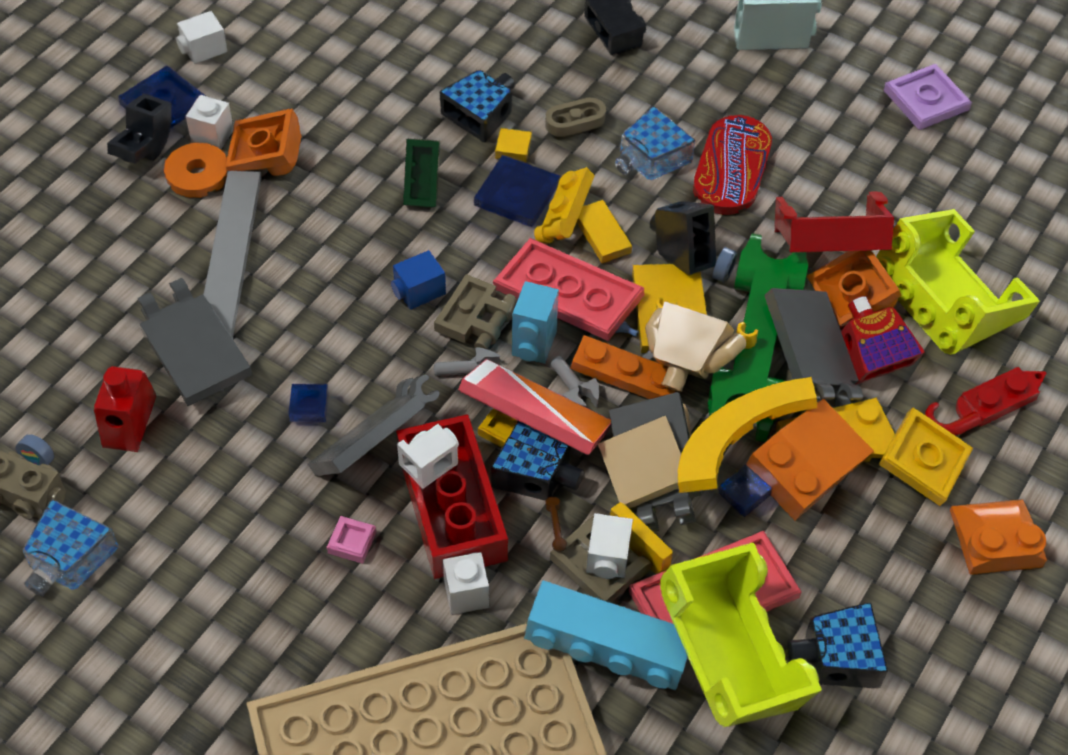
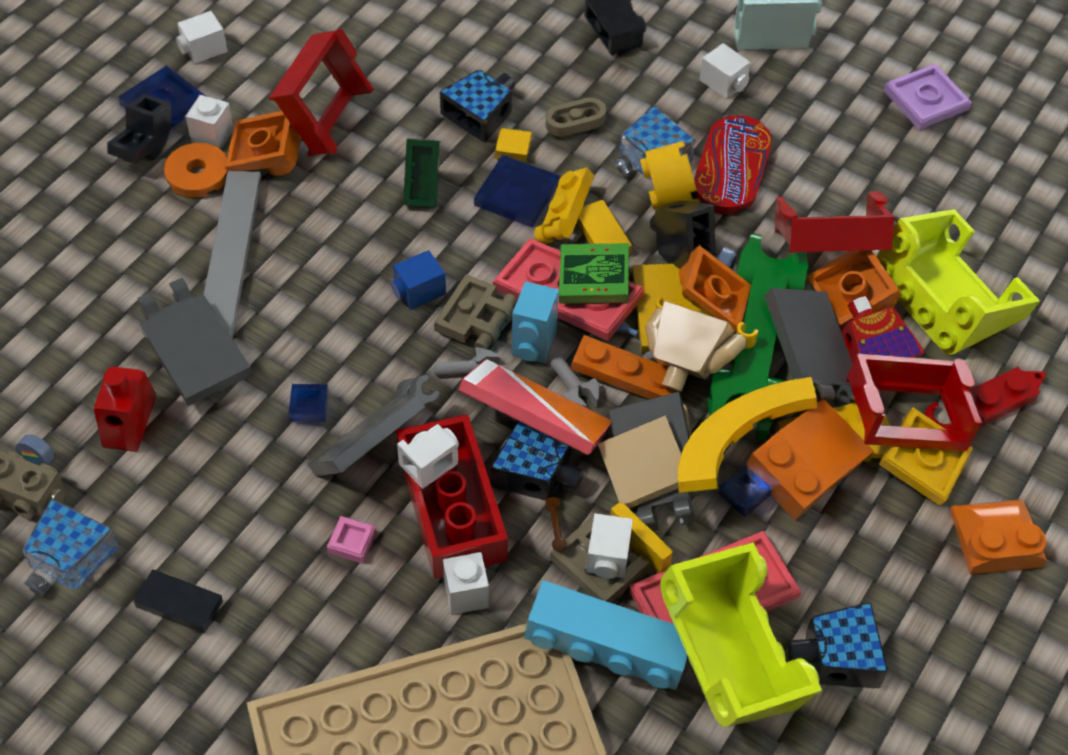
yellow tile [478,408,518,448] -> none
none -> black tile [133,569,223,634]
none -> red piece [269,29,374,156]
none -> tile [559,243,629,304]
none -> yellow brick [640,141,700,211]
none -> orange slope [679,245,751,332]
none -> white brick [699,43,751,99]
none -> red piece [846,354,982,451]

